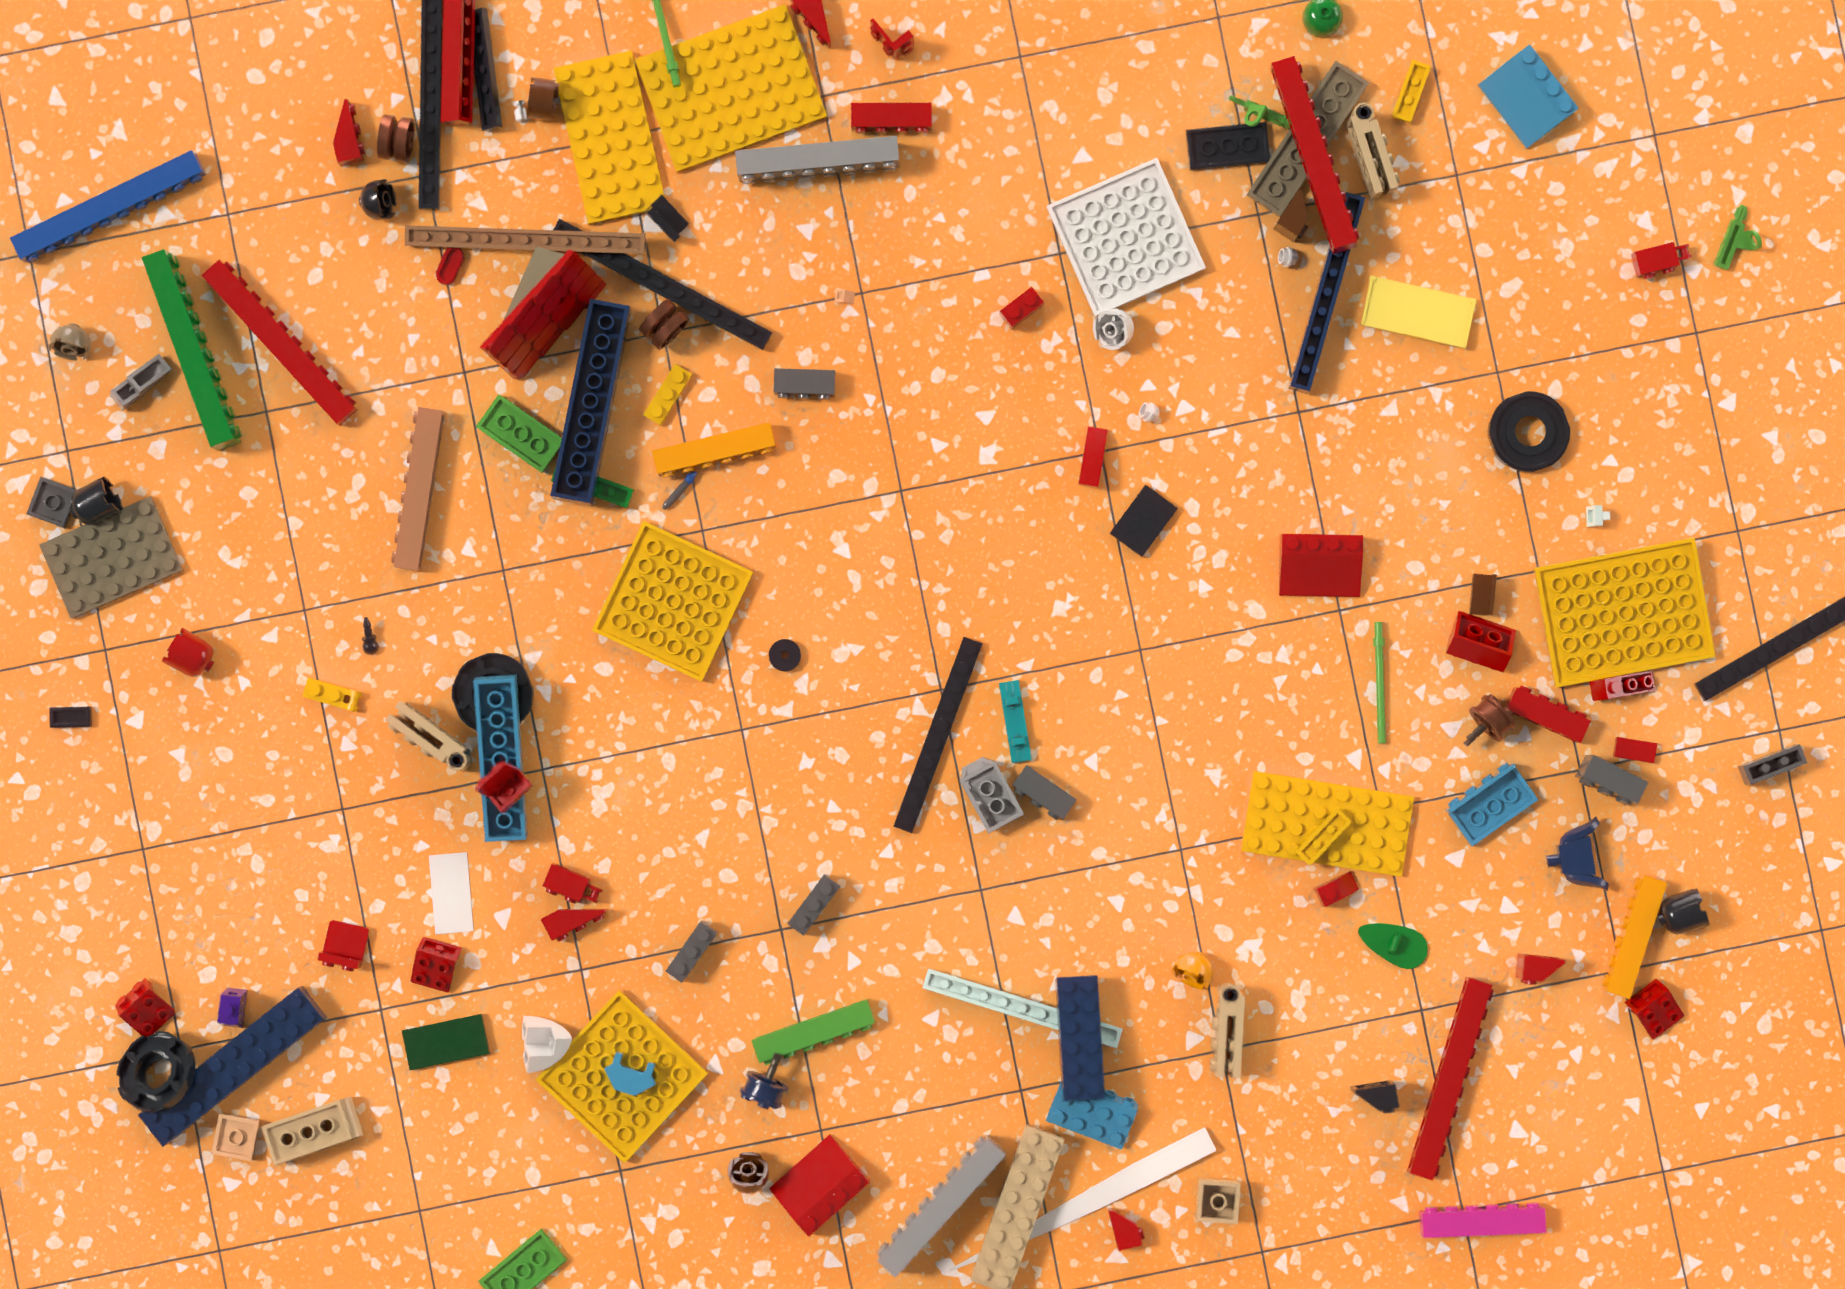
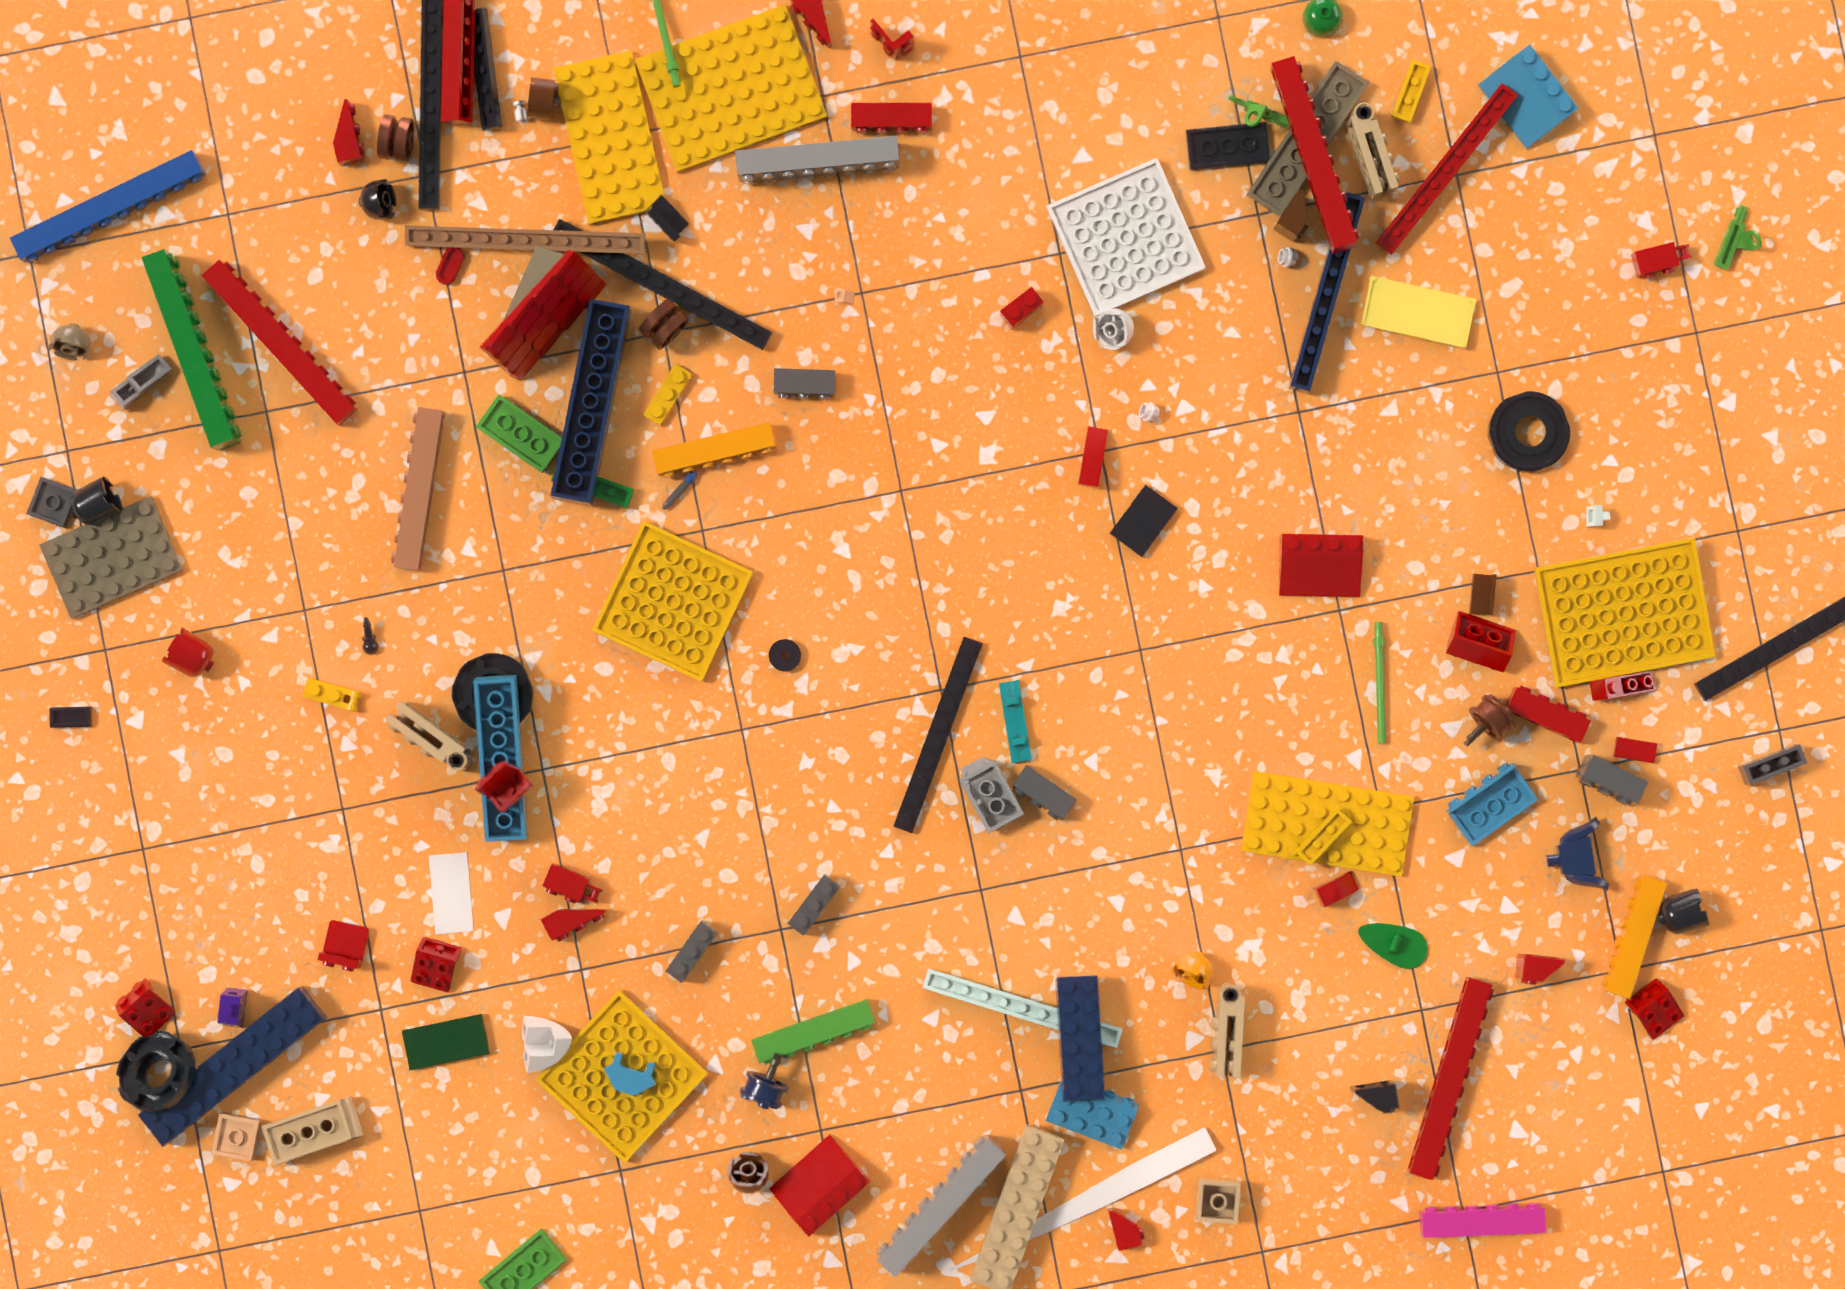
none -> red plate [1376,83,1518,255]

